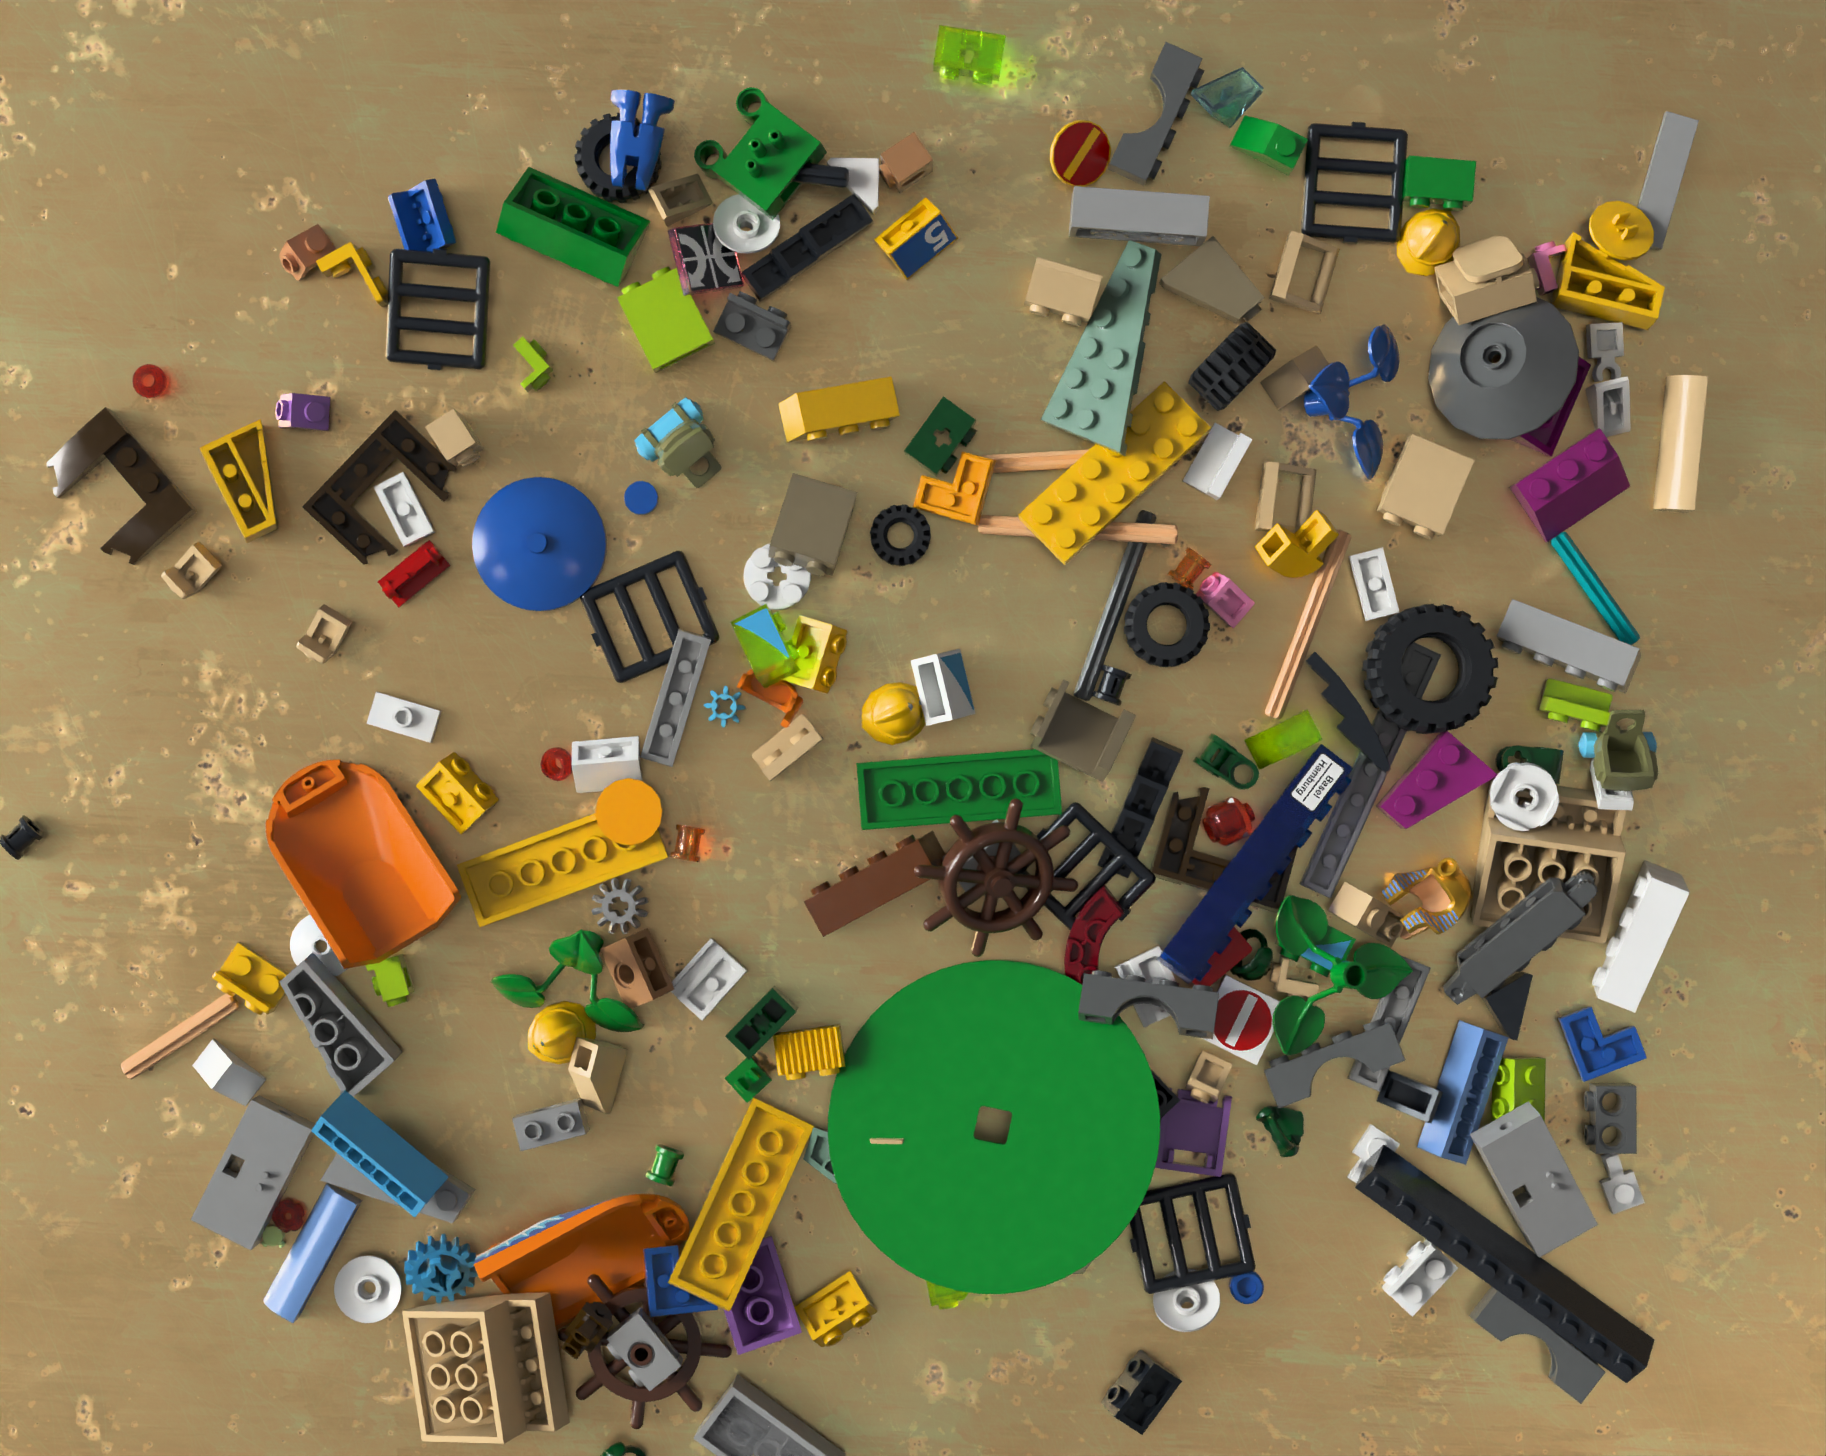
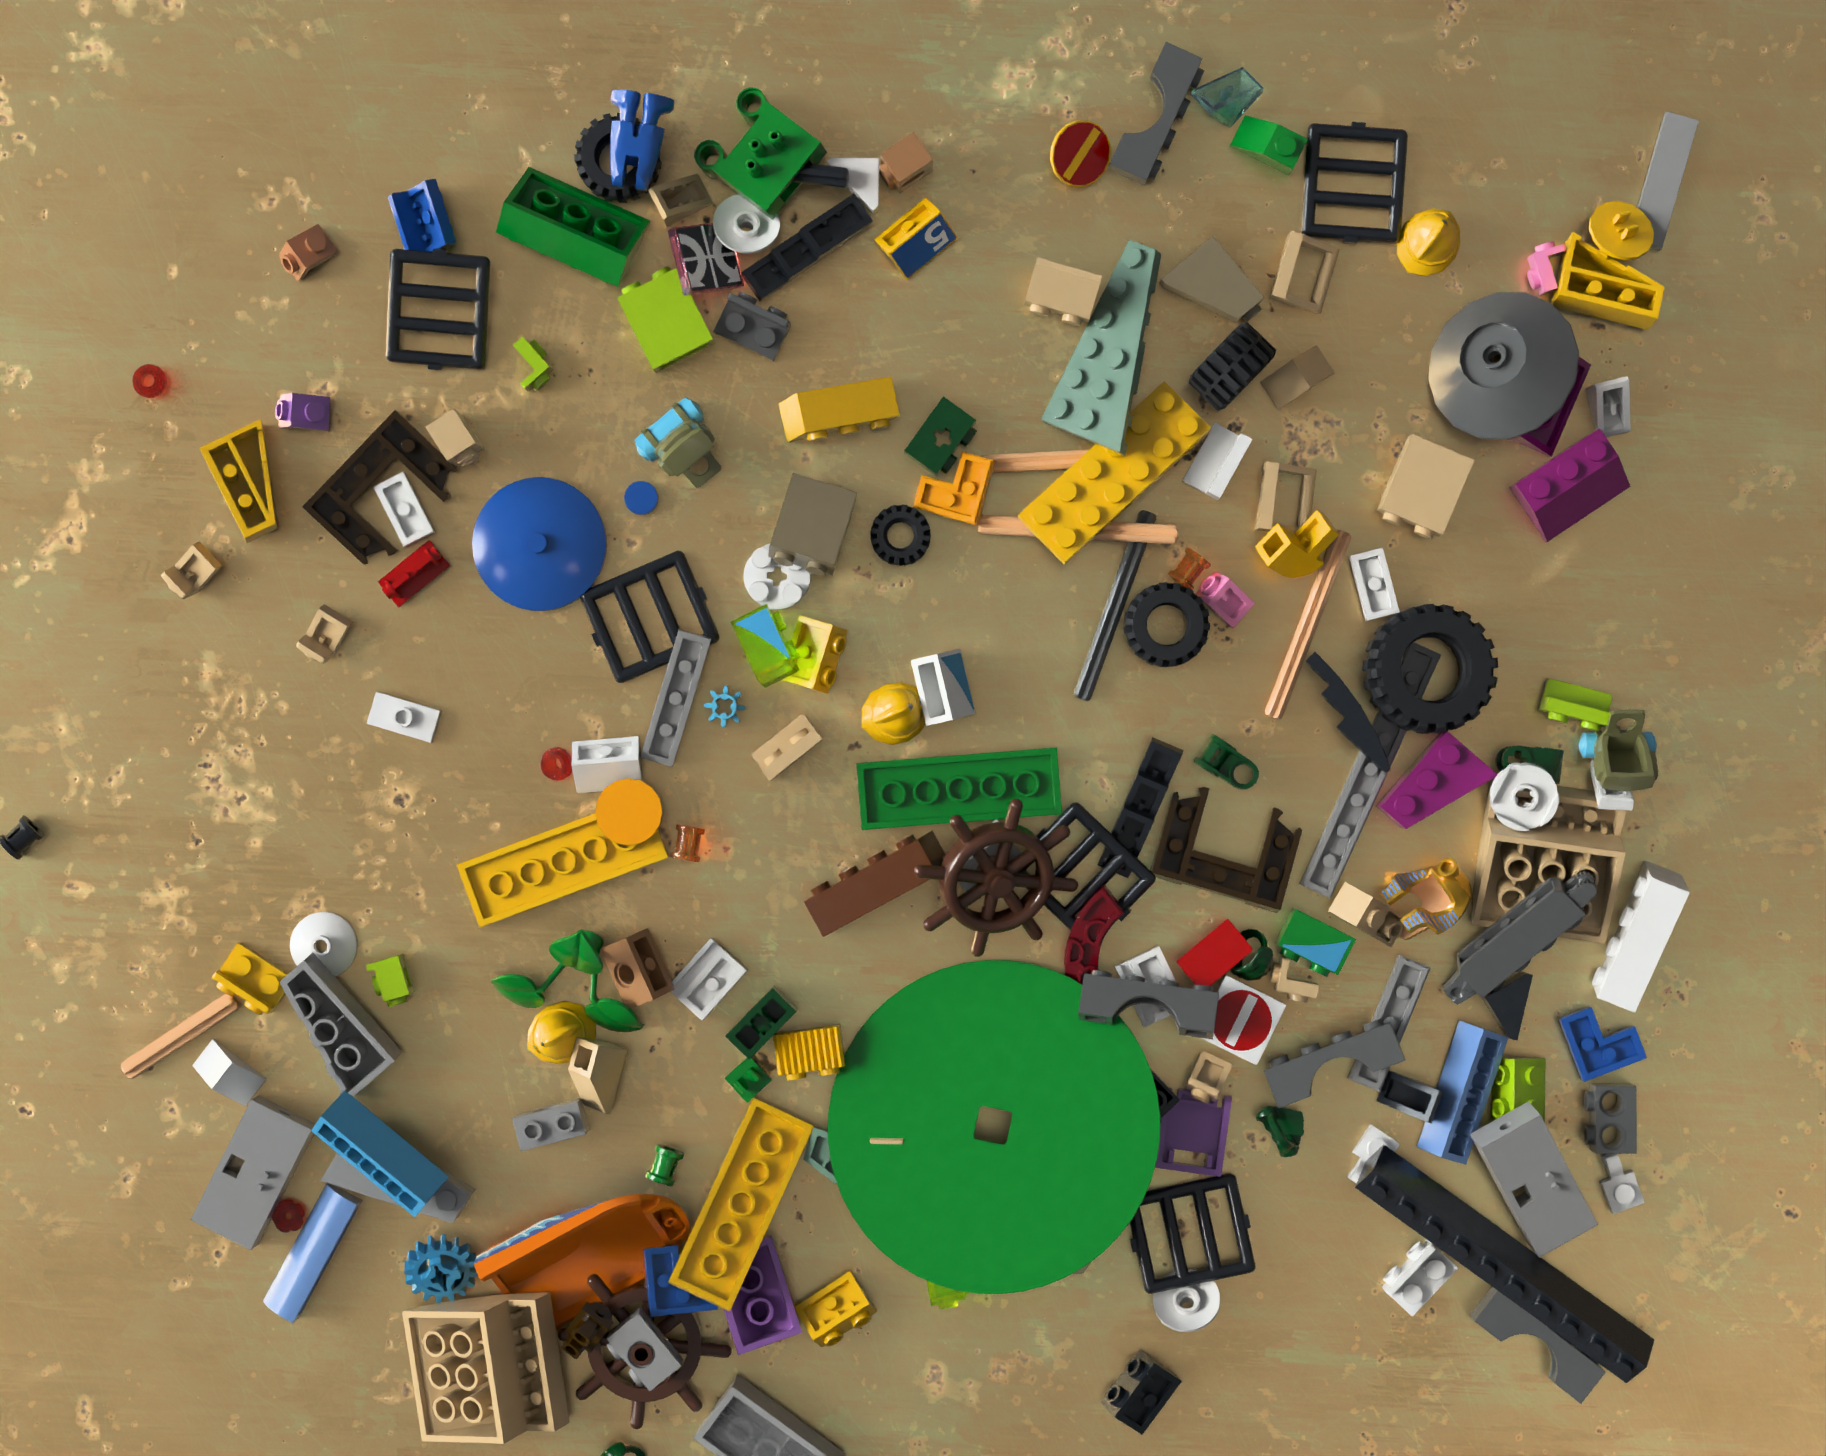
dark brown wedge [46,407,197,565] -> none
yellowish green piece [261,1223,287,1248] -> none
orange windscreen [266,759,462,969] -> none
yellow bracket [316,242,388,307] -> none
white dish [334,1255,402,1323] -> none
yellow bracket [416,752,499,835] -> none
light grey gear [591,878,649,934] -> none
orange helmet [737,668,803,728] -> none
clear neon green brick [933,25,1006,85] -> none
dark tan panel [1030,680,1136,782] -> none
light grey brick [1069,186,1210,246] -> none
black bush [1092,665,1132,706] -> none
clear blue brick [1156,744,1353,984] -> none
clear red head [1203,797,1255,846] -> none
blue tile [1229,1271,1264,1304] -> none
clear neon green slope [1244,710,1323,770] -> none
green plant [1272,895,1412,1055] -> none
blue plant [1304,324,1400,480] -> none
green brick [1403,155,1476,211] -> none
tan brick [1434,236,1539,325] -> none
light grey wedge [1497,599,1641,693] -> none
teal axle [1551,532,1640,645] -> none
white plate [1586,322,1624,382] -> none
tan brick [1653,375,1708,513] -> none

